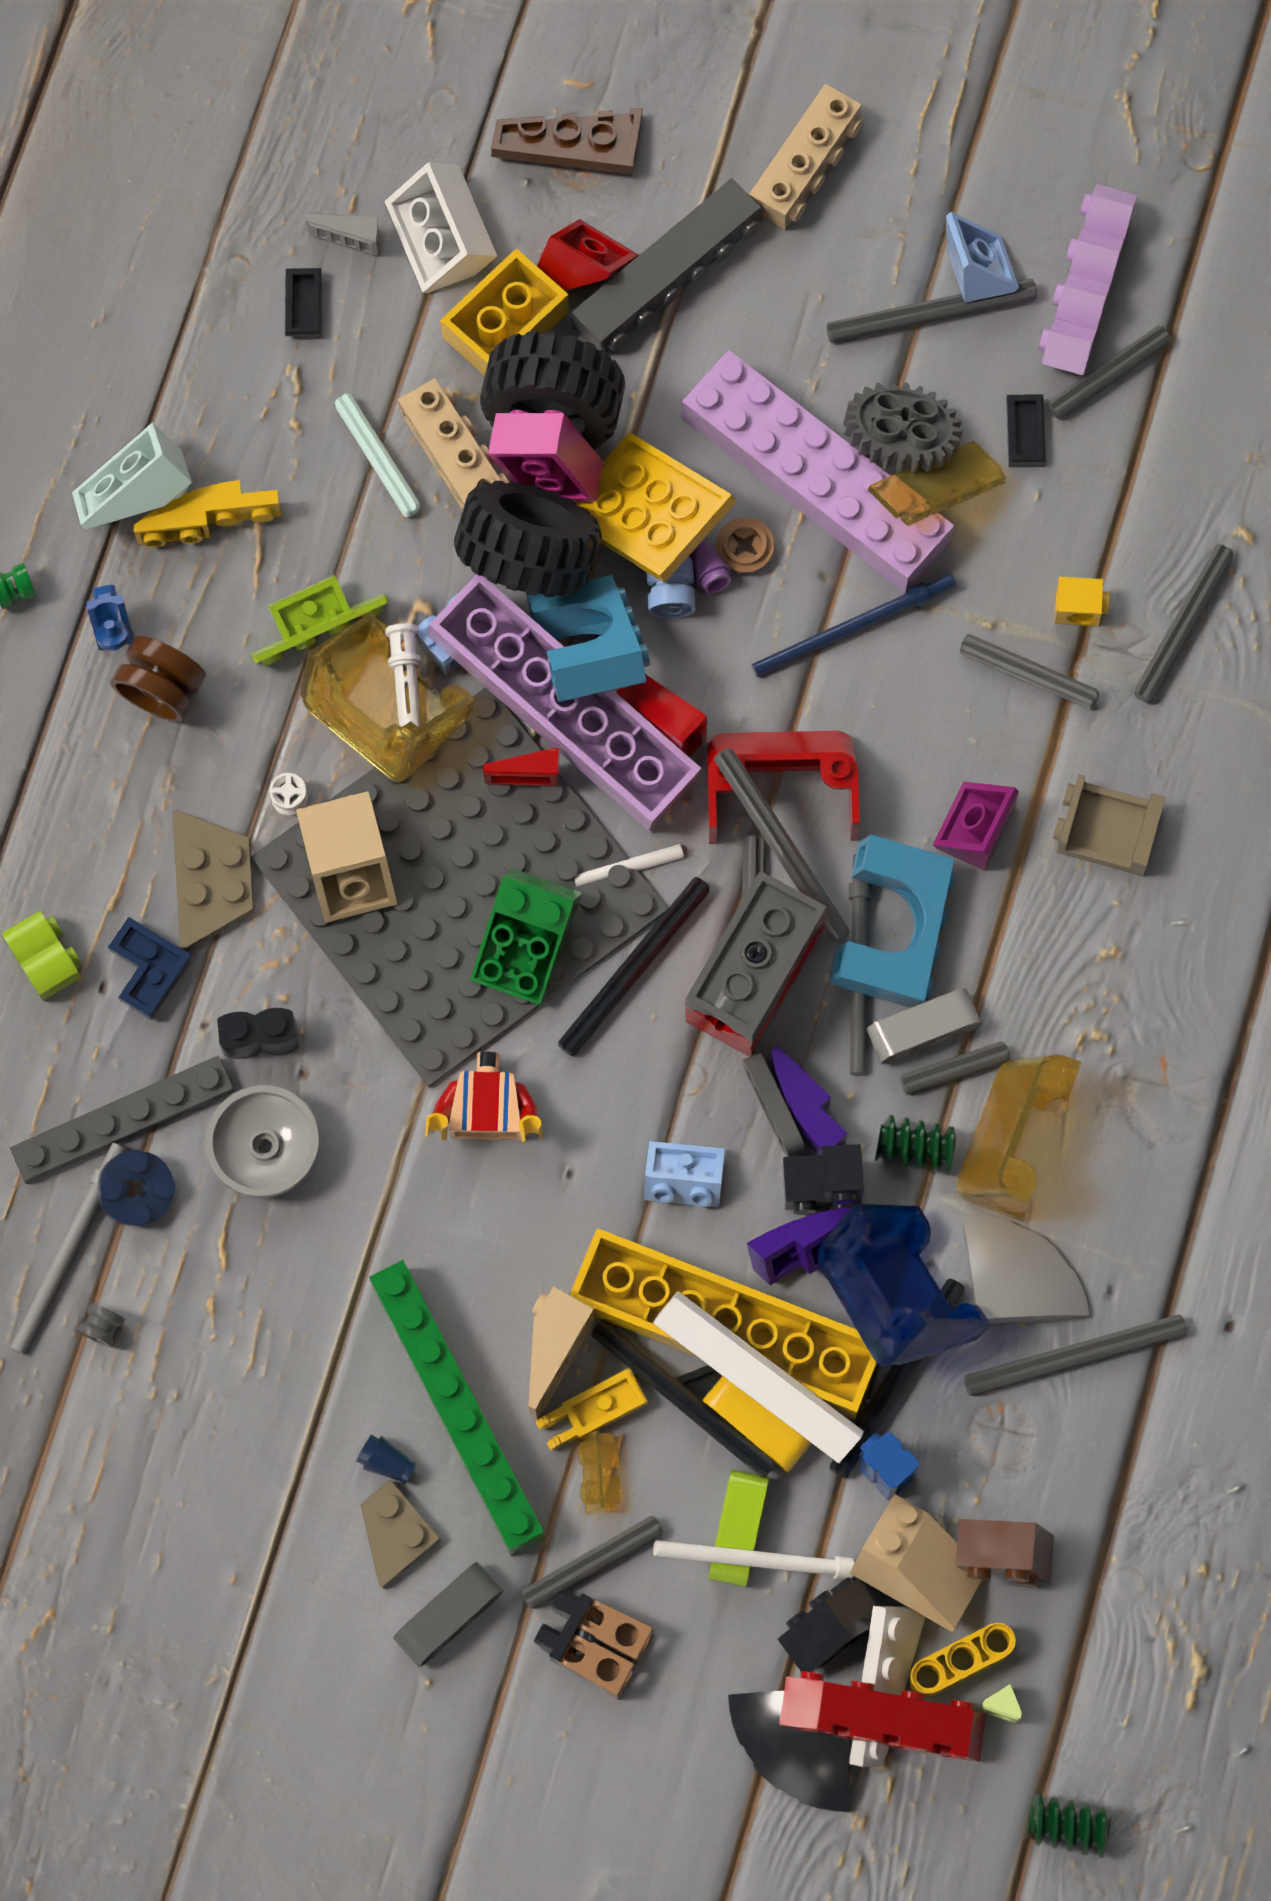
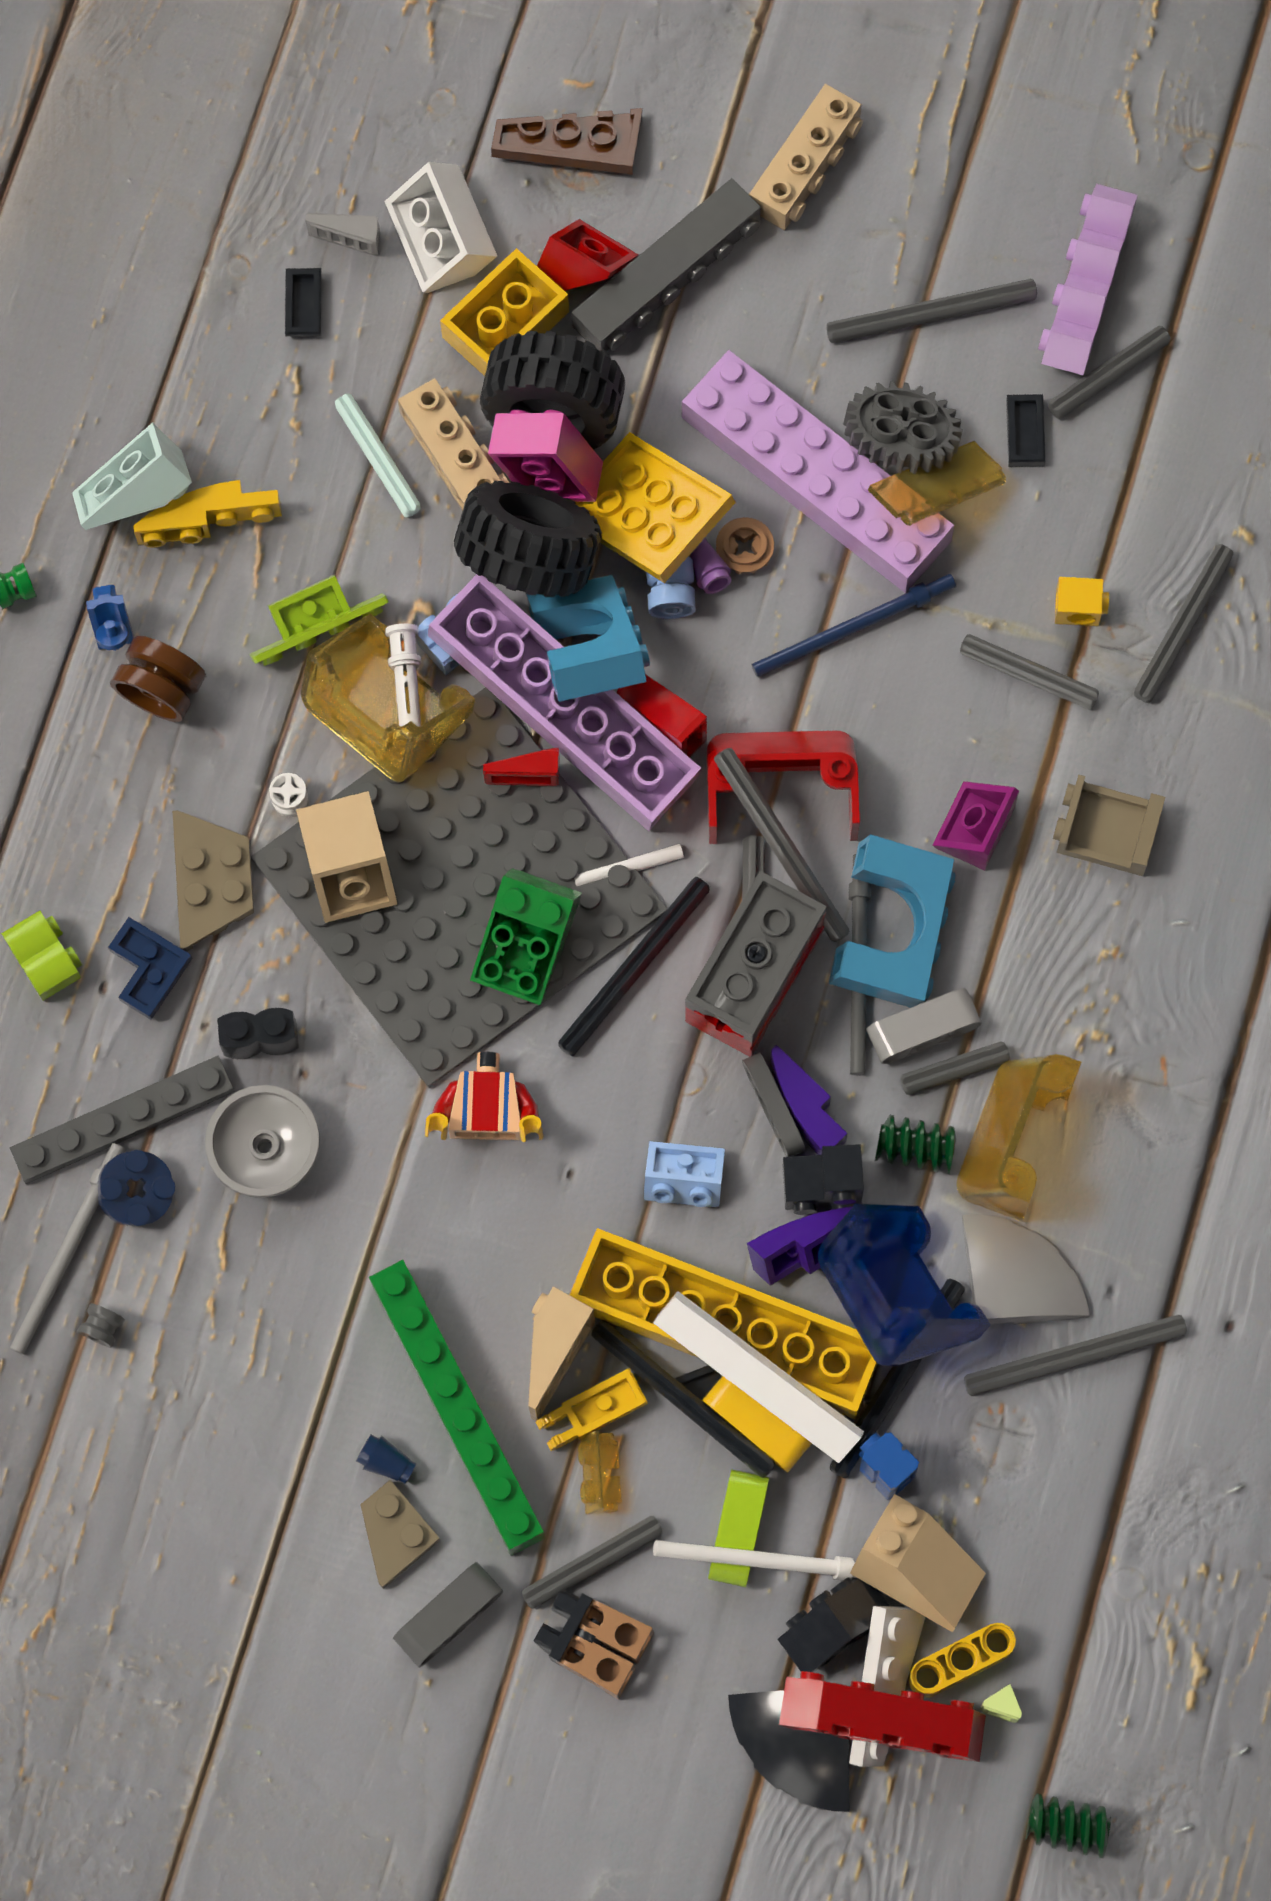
light blue slope [946,212,1019,303] -> none
reddish brown brick [955,1519,1054,1588] -> none

